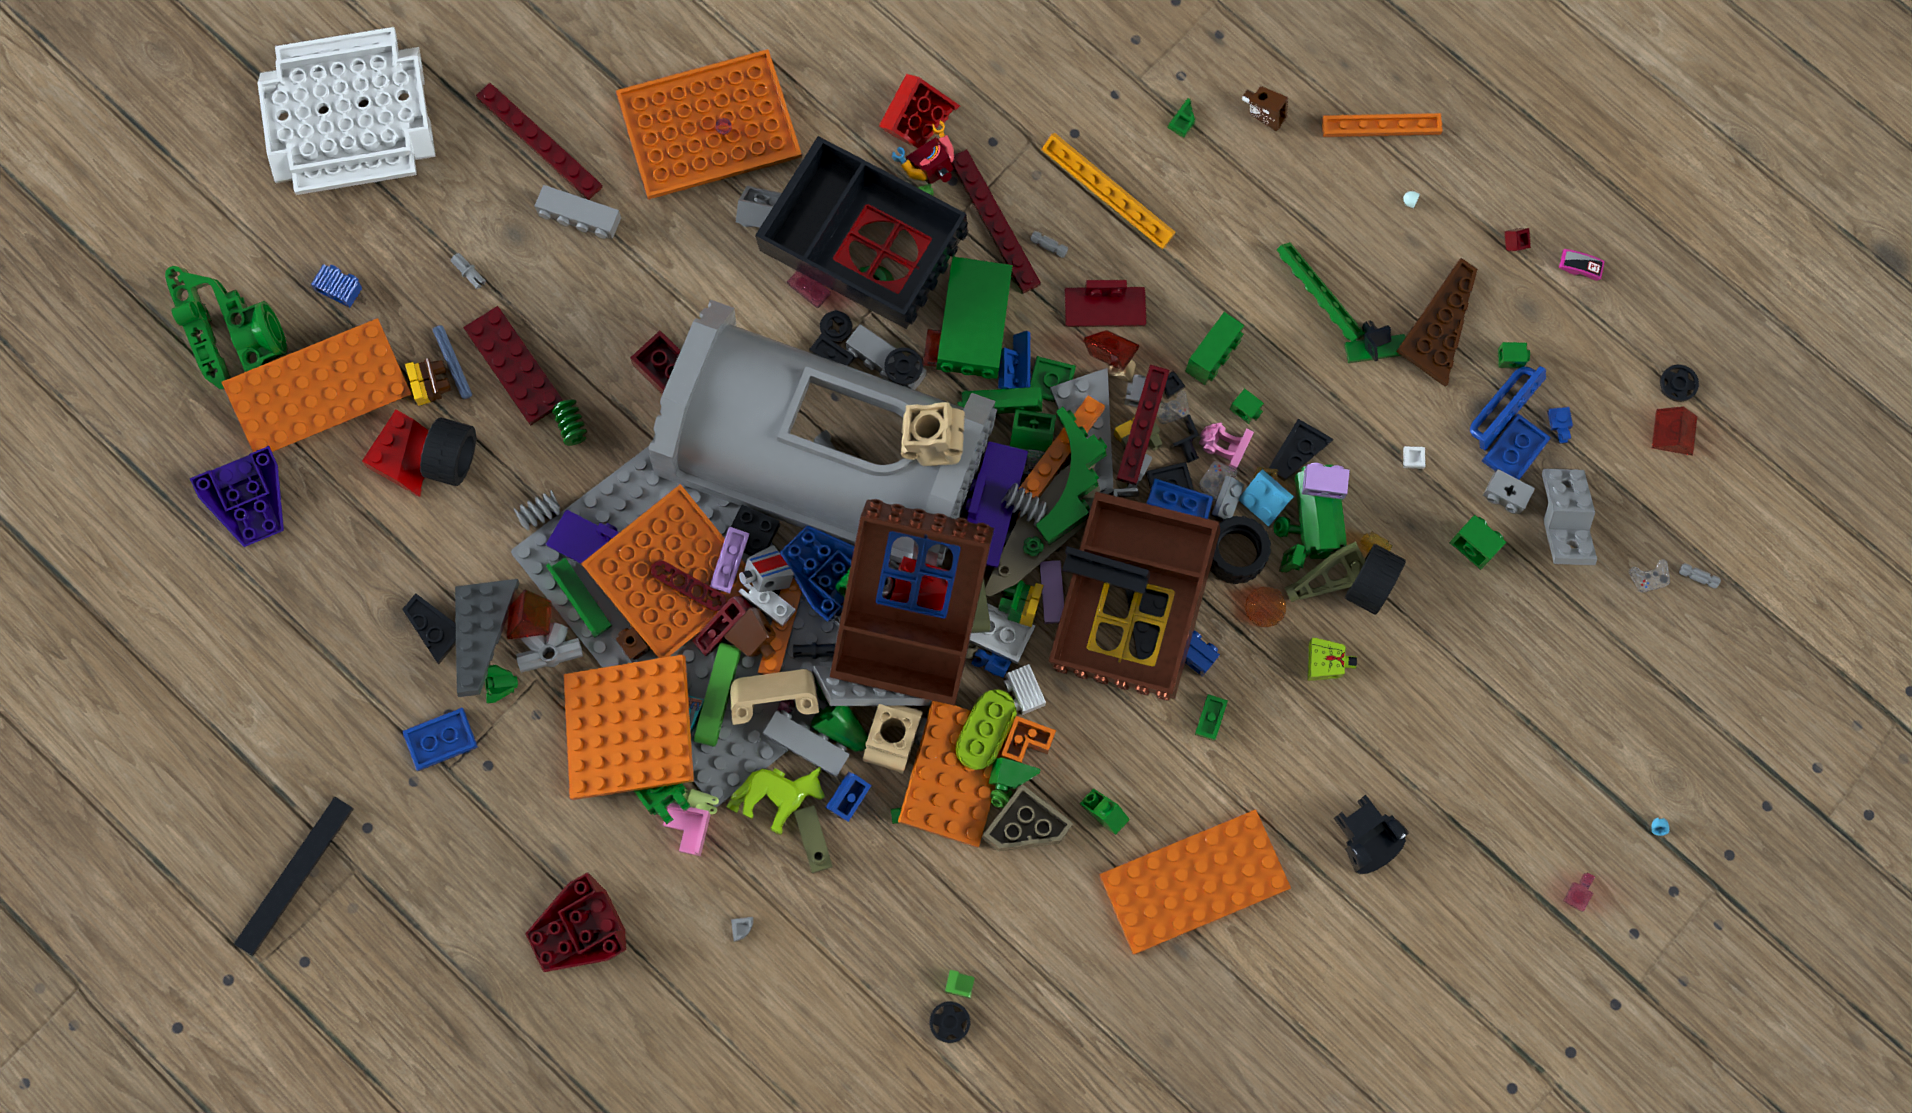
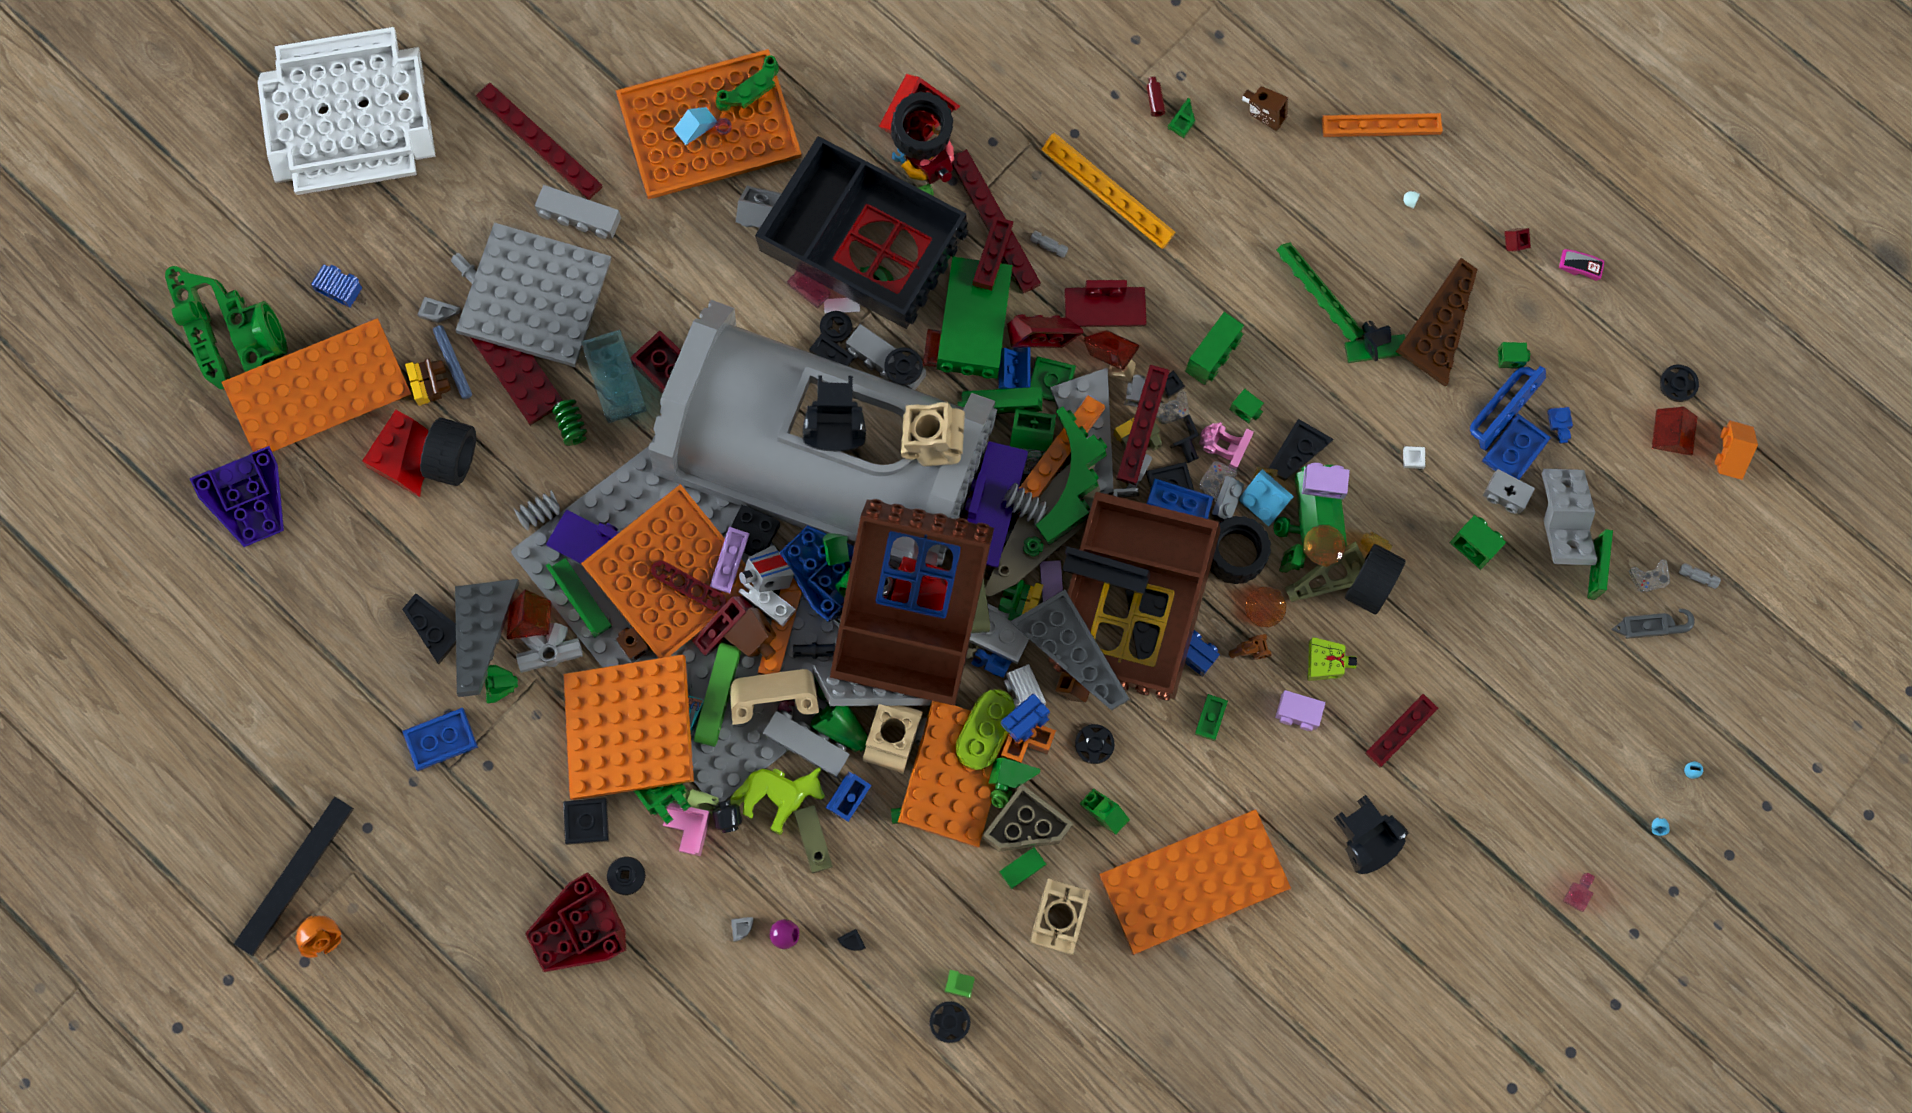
none -> orange cylinder [296,916,342,958]
none -> light grey tile [418,297,461,323]
none -> light grey plate [456,223,612,367]
none -> black tile [563,798,609,845]
none -> clear light blue brick [581,330,647,423]
none -> black piece [607,856,645,895]
none -> medium azure slope [674,107,718,145]
none -> black head [712,800,742,833]
none -> green plate [716,55,779,111]
none -> magenta piece [769,919,799,950]
none -> black piece [803,375,866,452]
none -> green tile [823,533,849,566]
none -> white sticker [824,298,860,313]
none -> black tile [837,929,866,951]
none -> black tyre [890,92,953,160]
none -> dark red plate [972,216,1014,291]
none -> green tile [999,847,1047,890]
none -> blue brick [1001,693,1050,743]
none -> dark red slope [1007,314,1084,348]
none -> dark grey wing [1010,590,1130,711]
none -> tan piece [1030,878,1090,955]
none -> reddish brown brick [1055,672,1090,703]
none -> black wheel [1075,724,1115,764]
none -> dark red cylinder [1146,76,1166,117]
none -> dark orange piece [1229,634,1272,660]
none -> lavender brick [1275,690,1326,731]
none -> clear orange dish [1303,525,1345,567]
none -> dark red plate [1365,694,1439,768]
none -> green tile [1587,529,1613,600]
none -> dark grey plate [1612,609,1695,639]
none -> medium azure hinge [1684,761,1703,779]
none -> orange brick [1715,420,1758,480]

